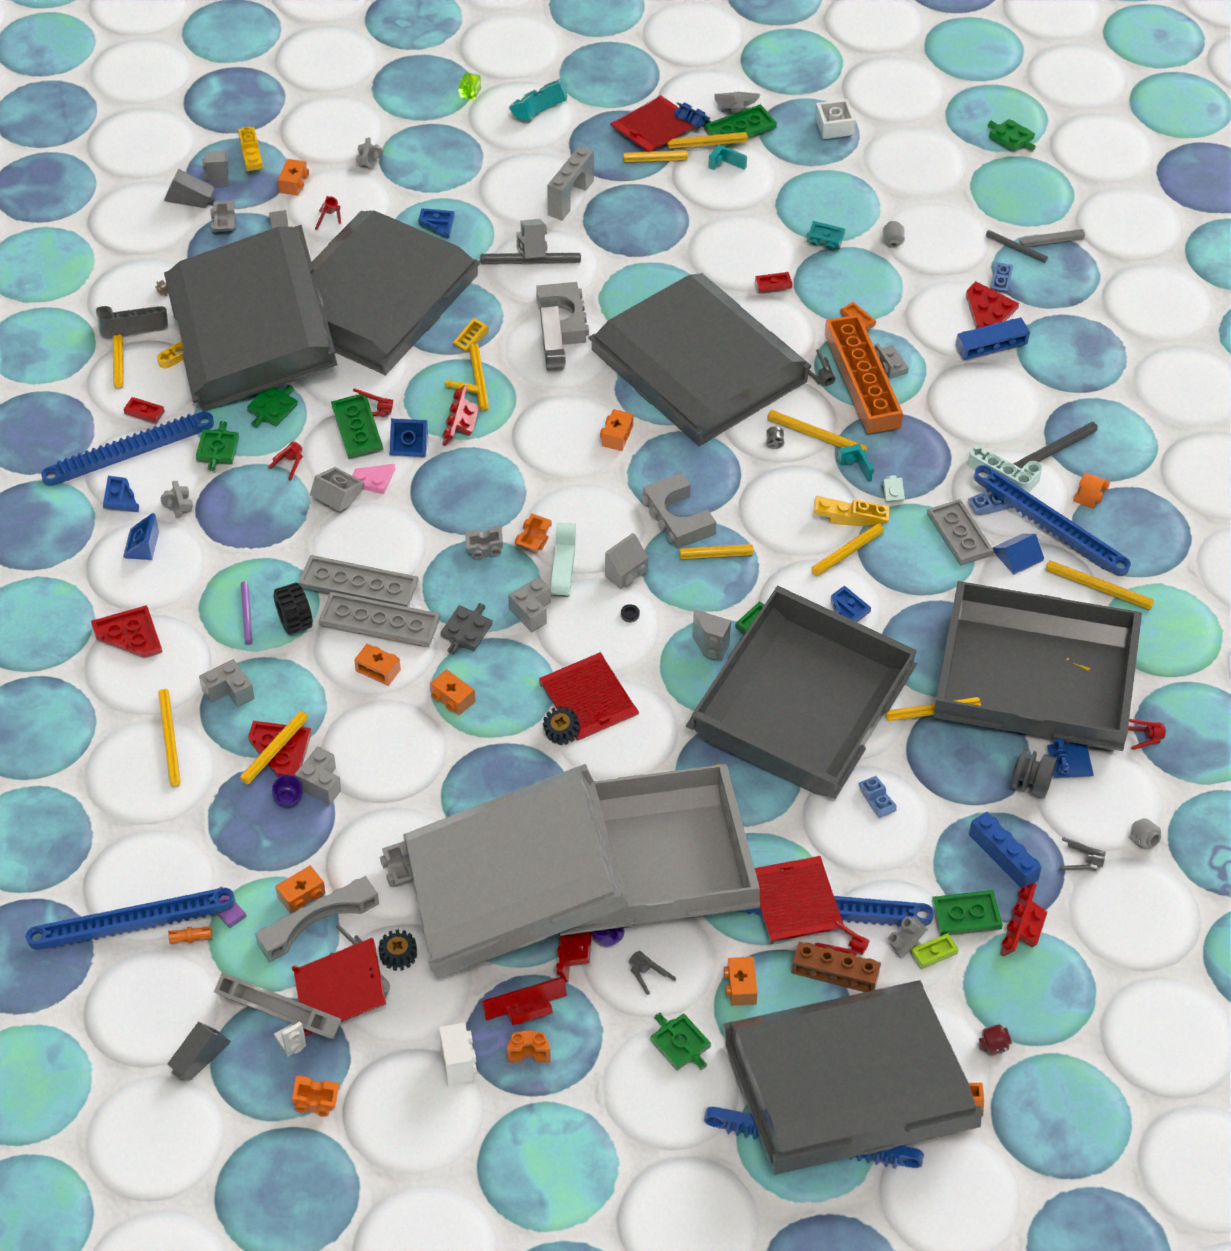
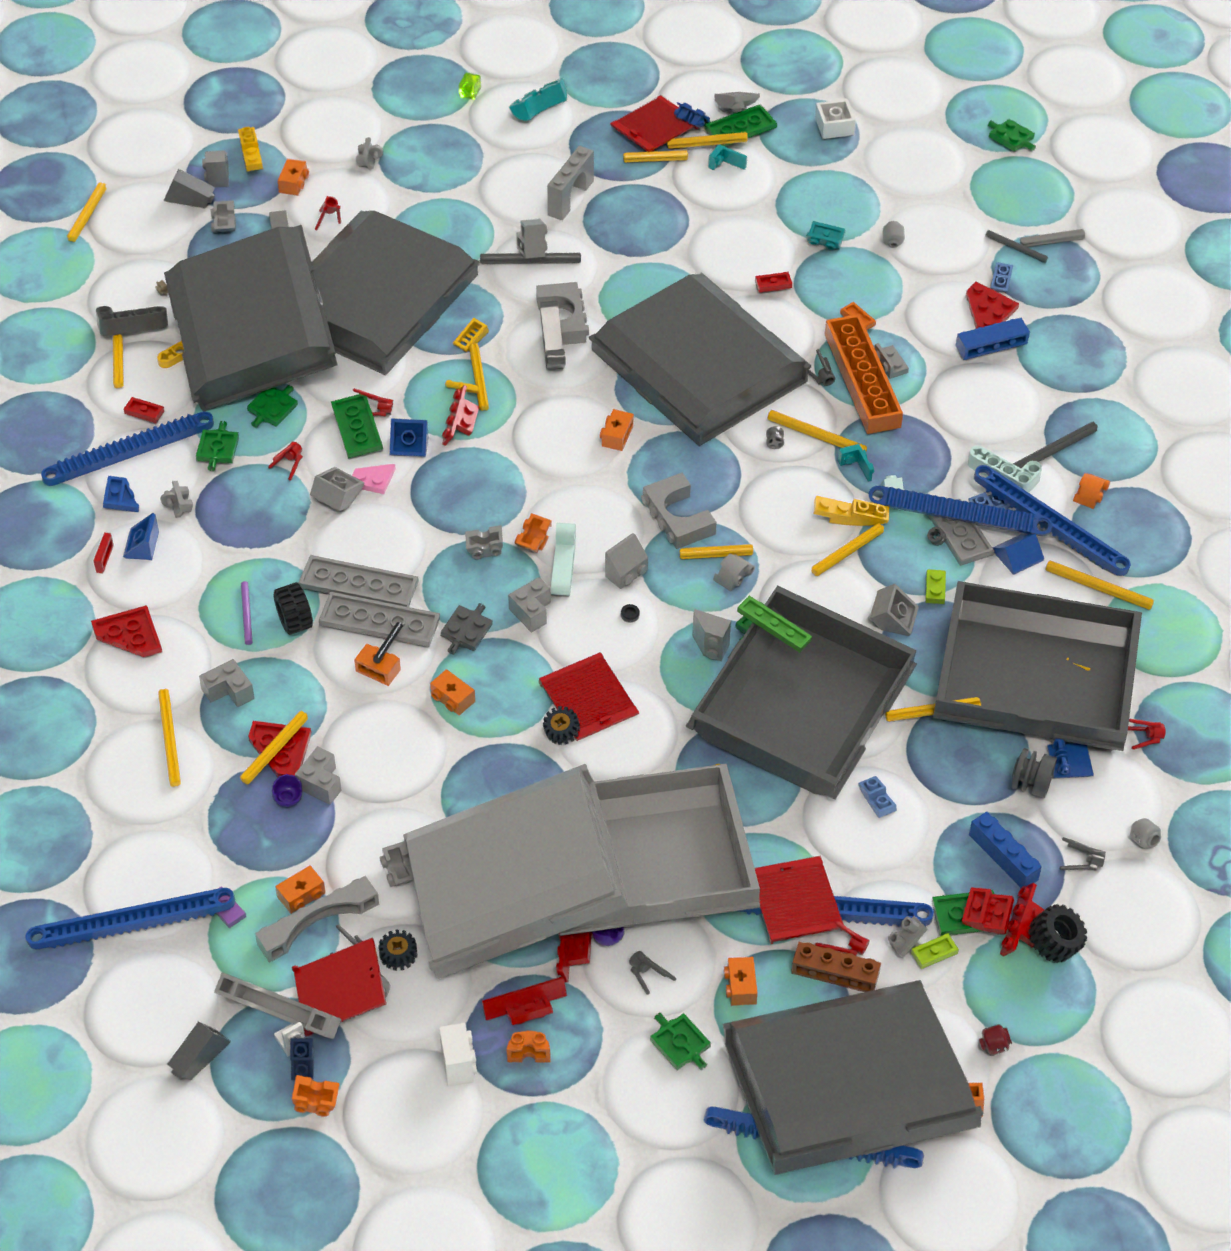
orange pin [168,926,212,944] -> none
blue wing [418,208,455,238] -> none
blue wing [831,585,871,622] -> none
none -> yellow axle [67,182,107,242]
none -> red tile [93,532,114,574]
none -> dark blue slope [290,1038,314,1080]
none -> black bar [373,622,403,663]
none -> light grey cylinder [713,554,755,591]
none -> bright green plate [737,595,812,653]
none -> blue gear [869,486,1052,536]
none -> light grey slope [870,584,919,636]
none -> lime plate [925,569,946,604]
none -> dark grey bush [927,527,946,545]
none -> red slope [962,887,1014,935]
none -> black tyre [1029,904,1087,963]

